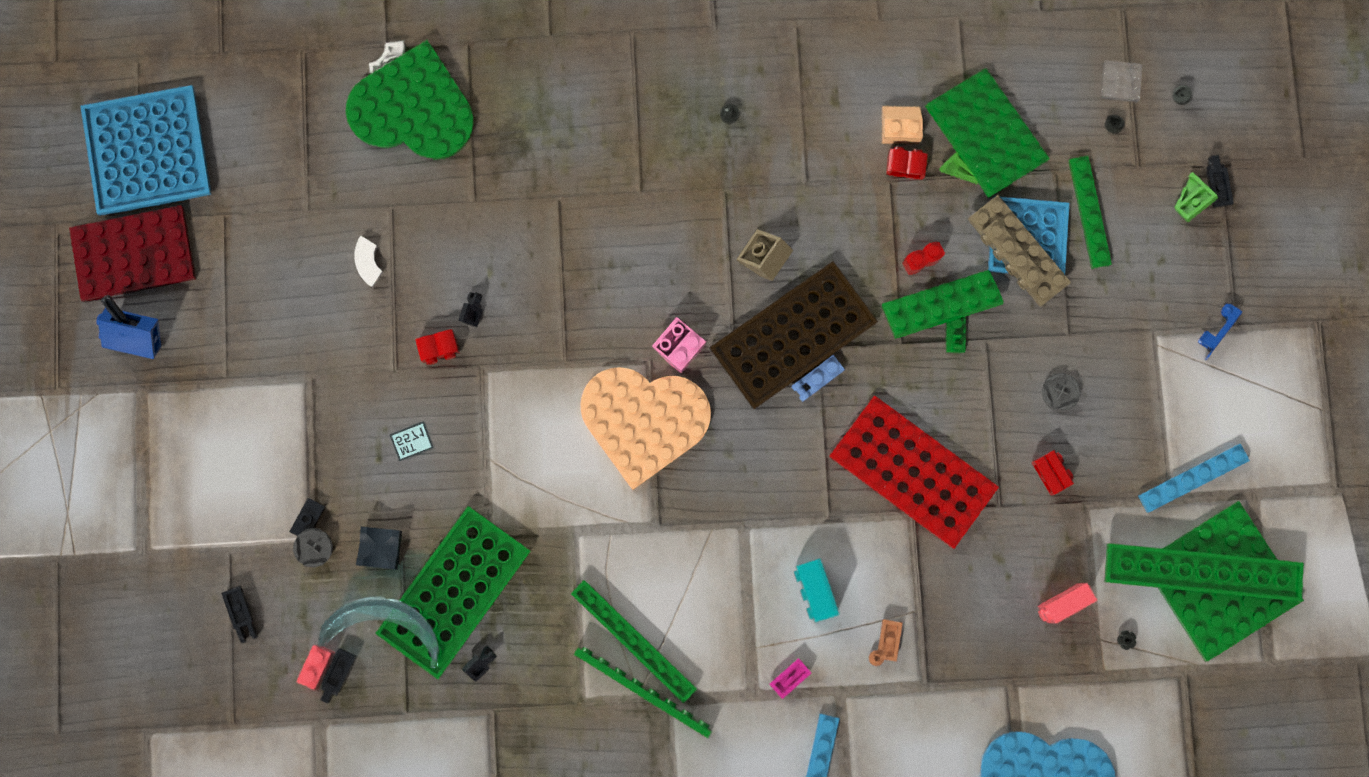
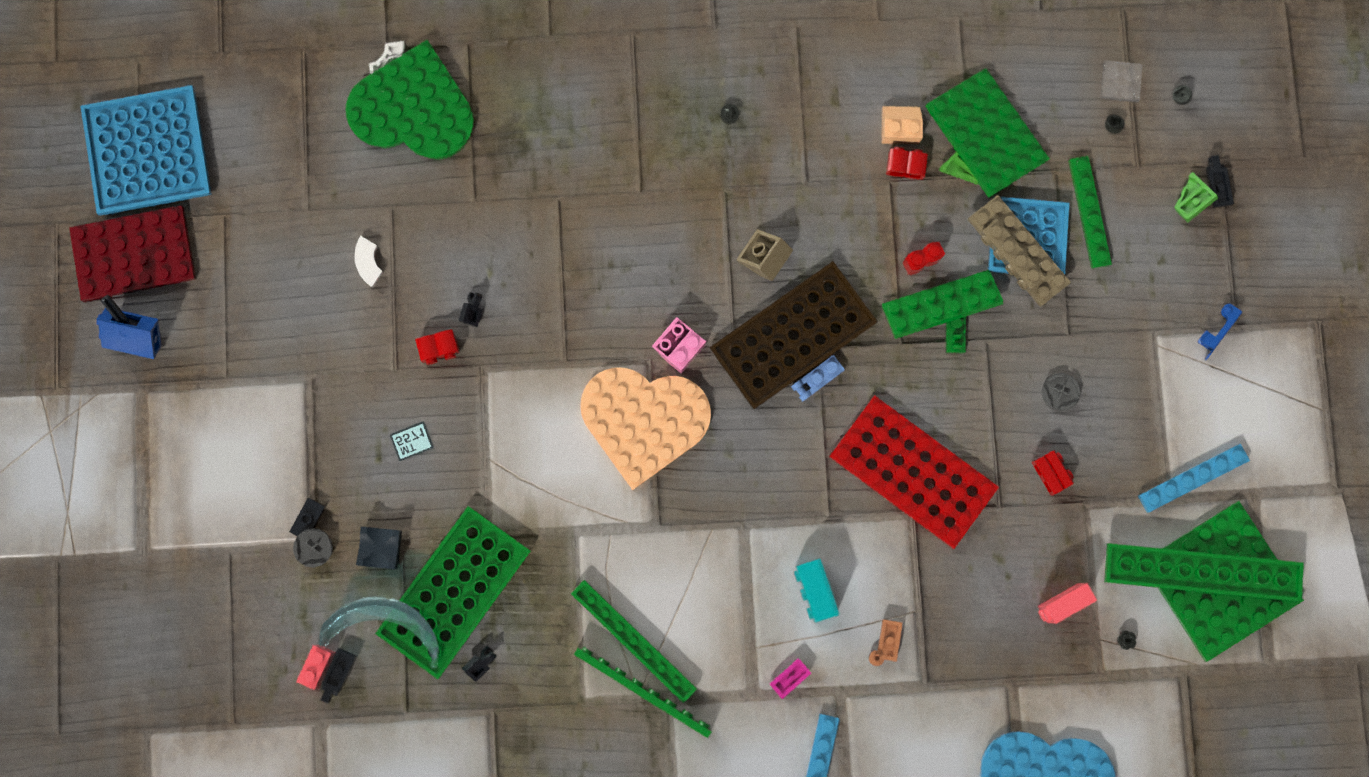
black hinge [221,586,258,644] -> none

